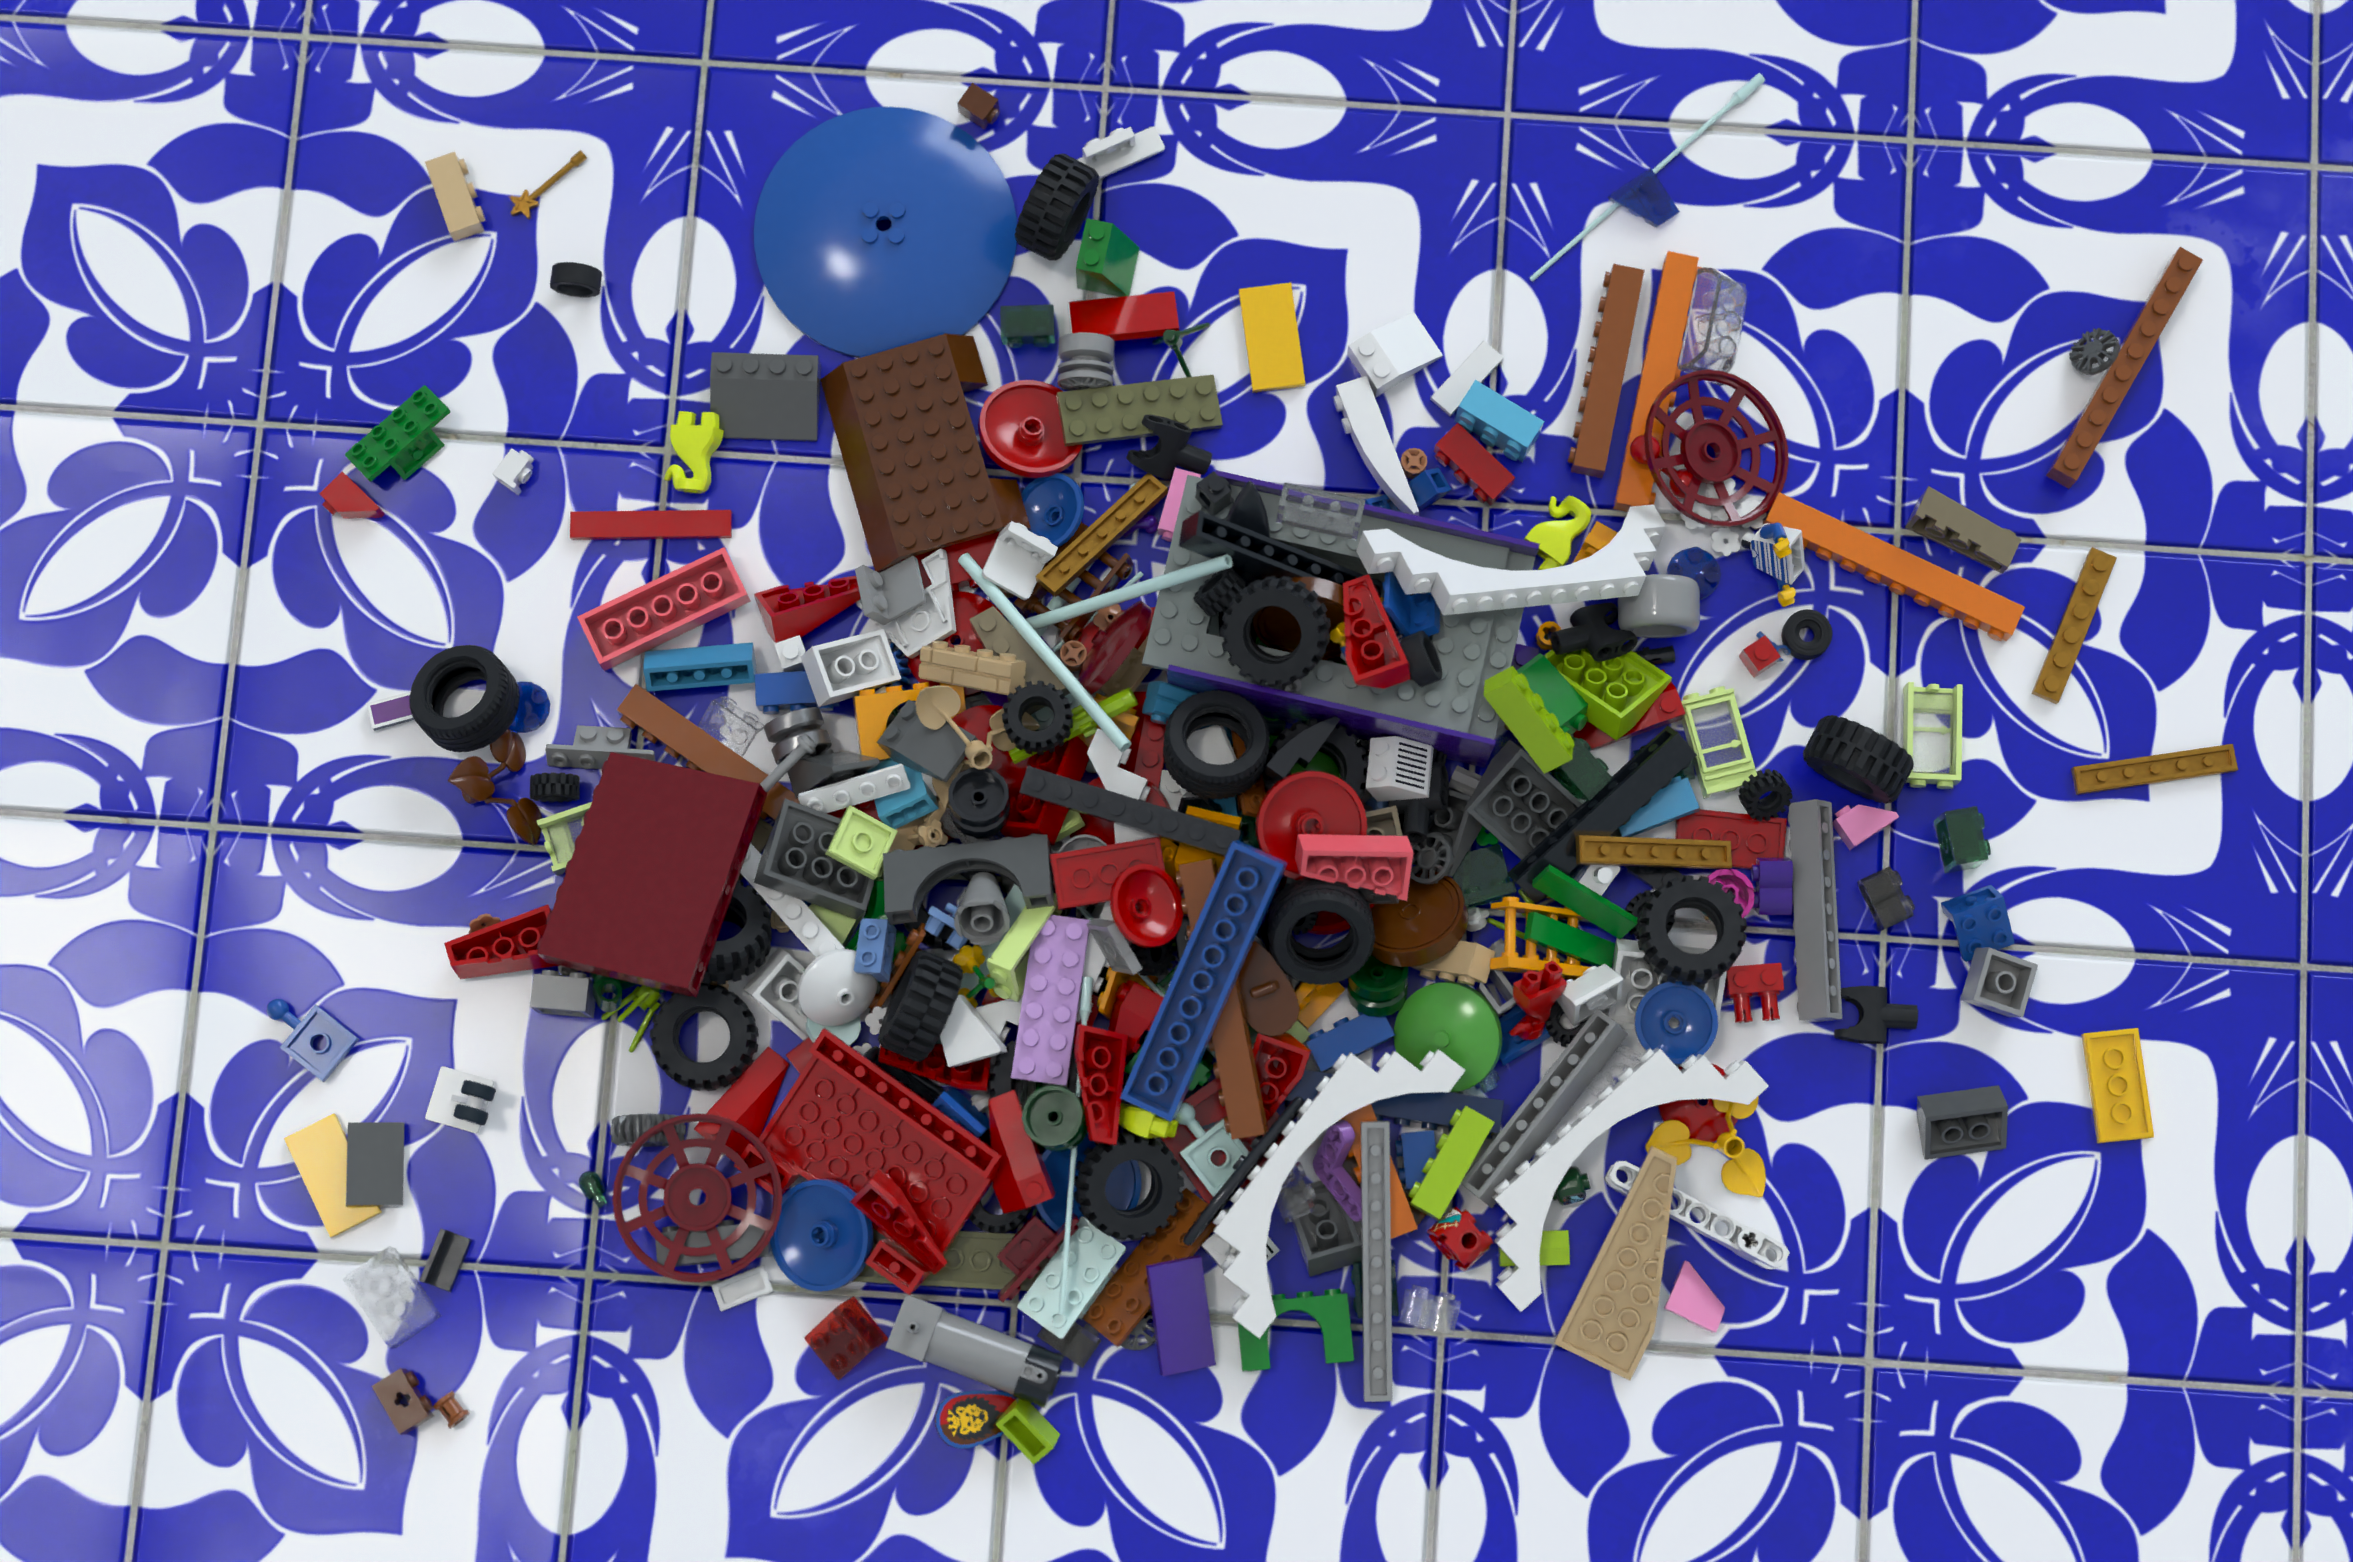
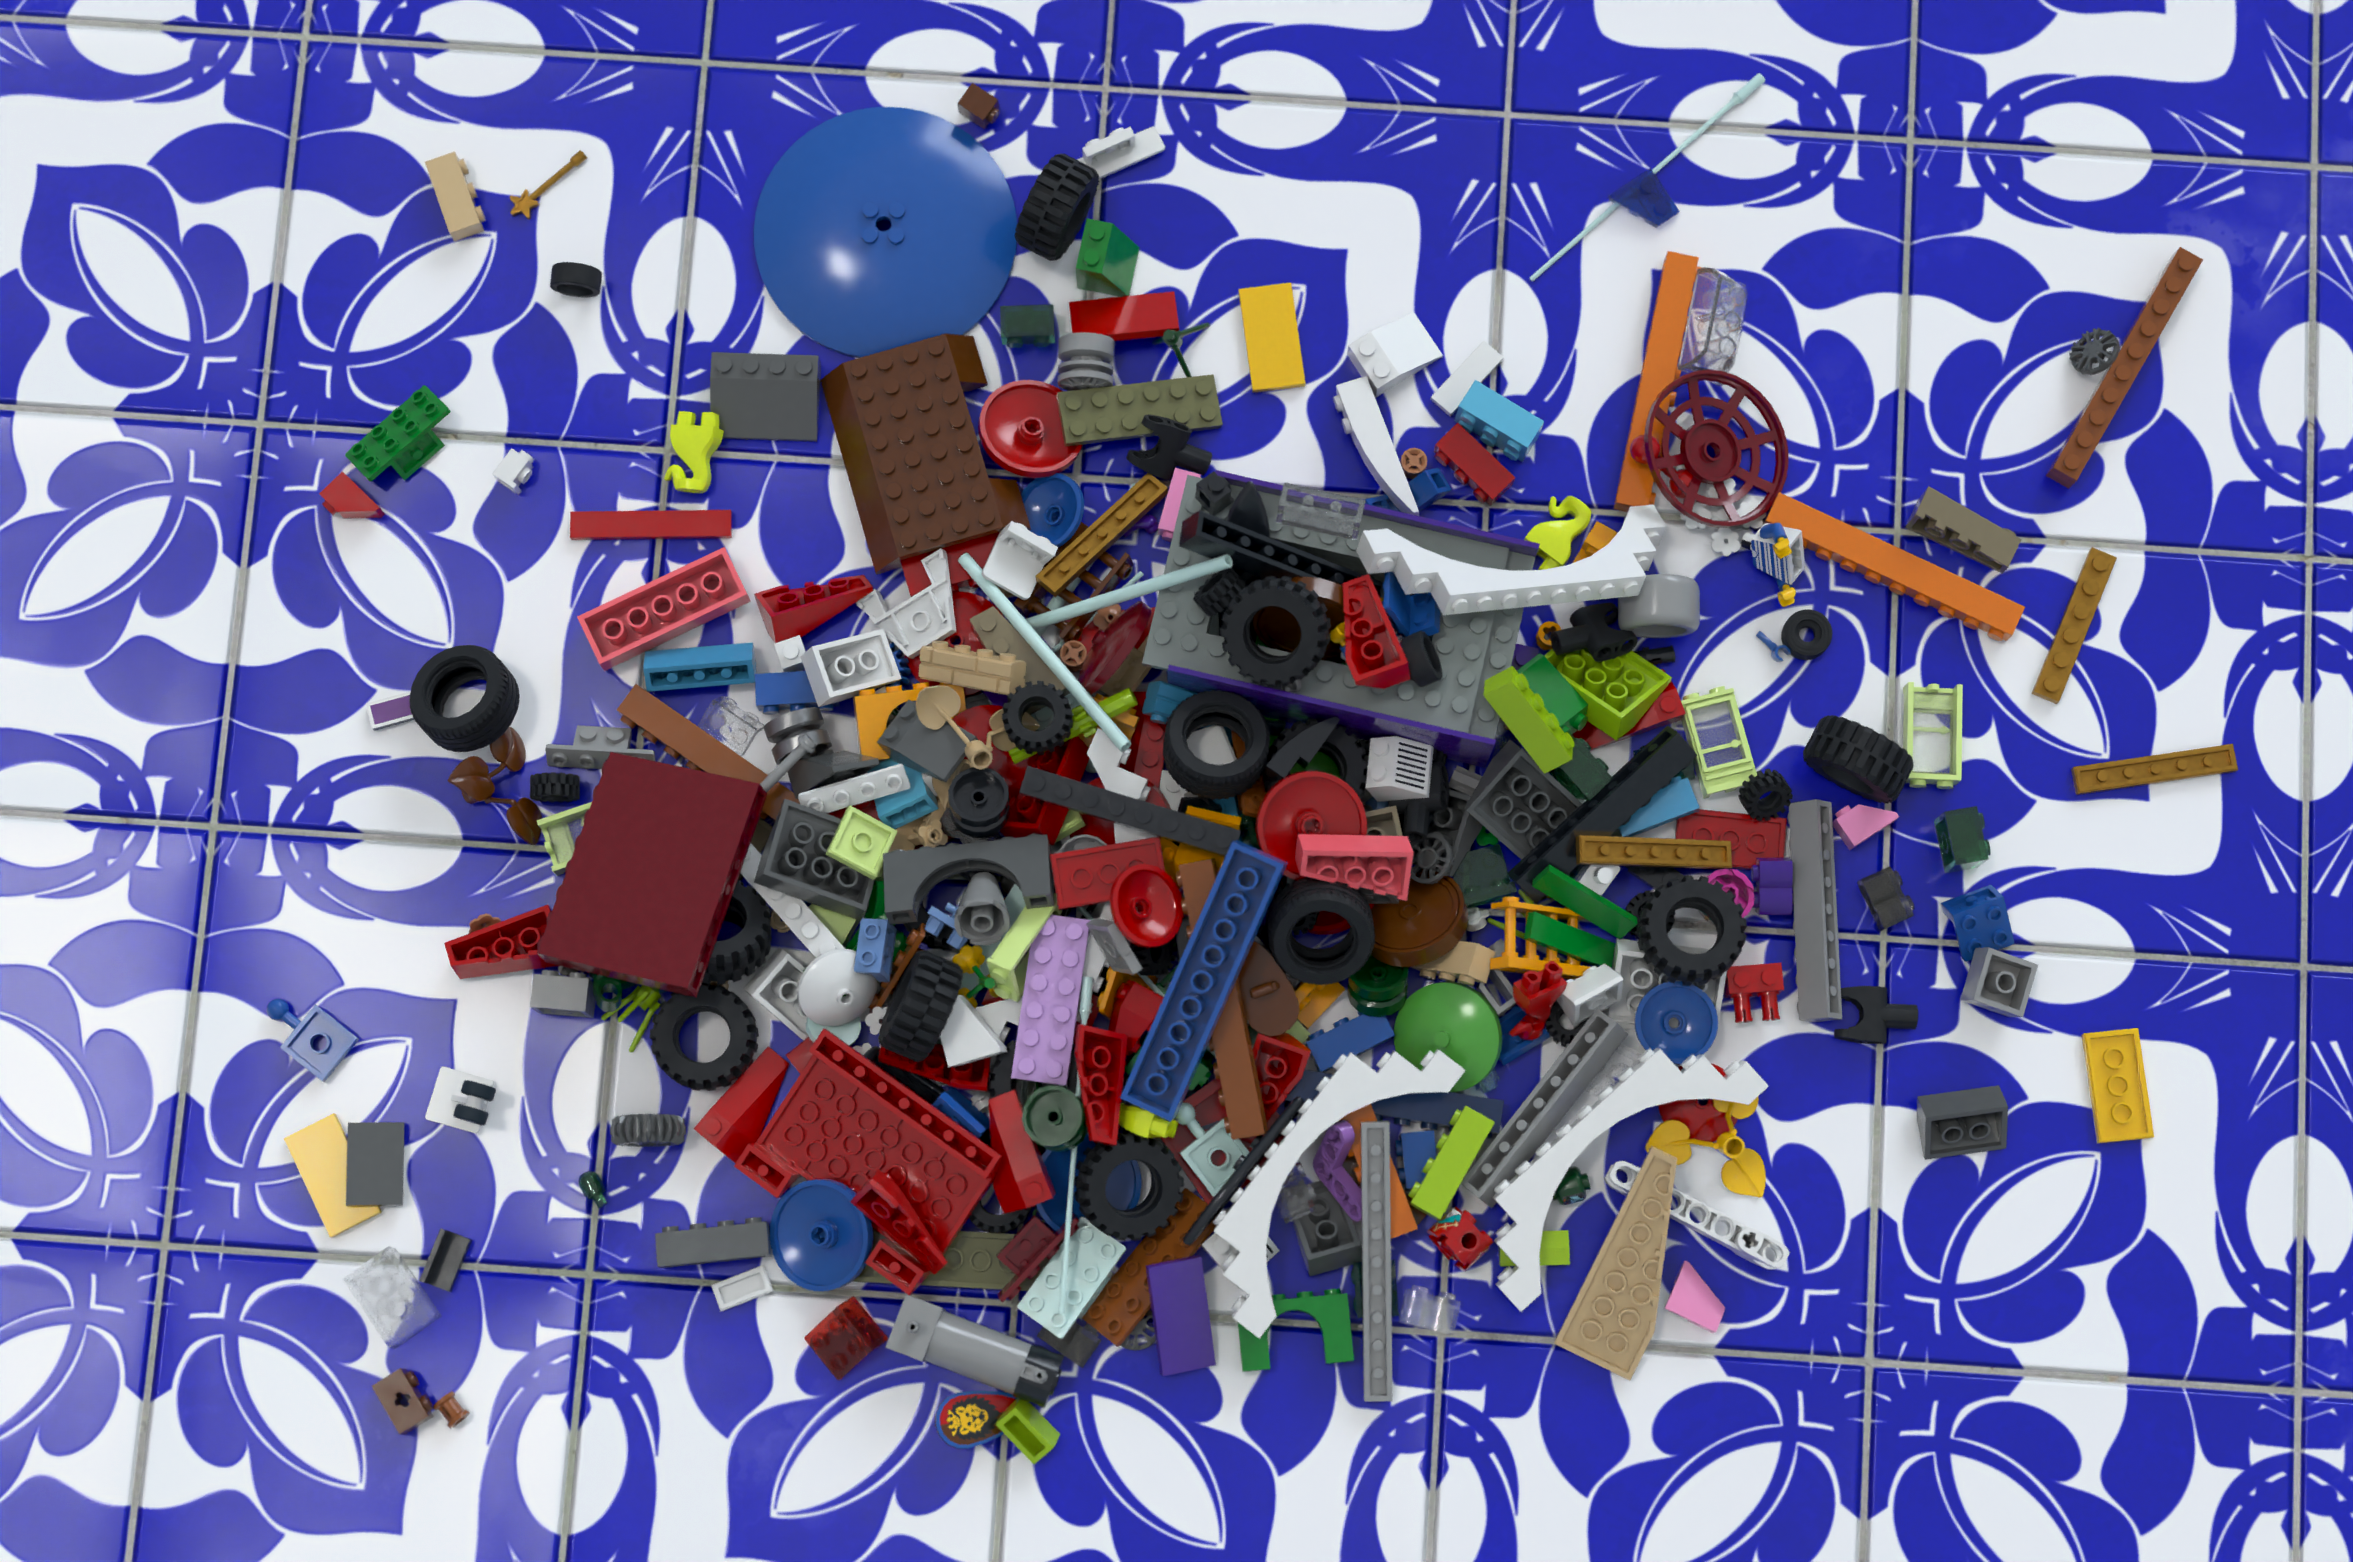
clear blue dish [508,681,550,733] -> none
dark red dish [612,1113,782,1283] -> none
light grey bracket [855,556,926,625] -> none
dark orange brick [1568,264,1645,478] -> none
clear blue dish [1667,547,1721,600] -> none
red brick [1738,635,1781,678] -> none

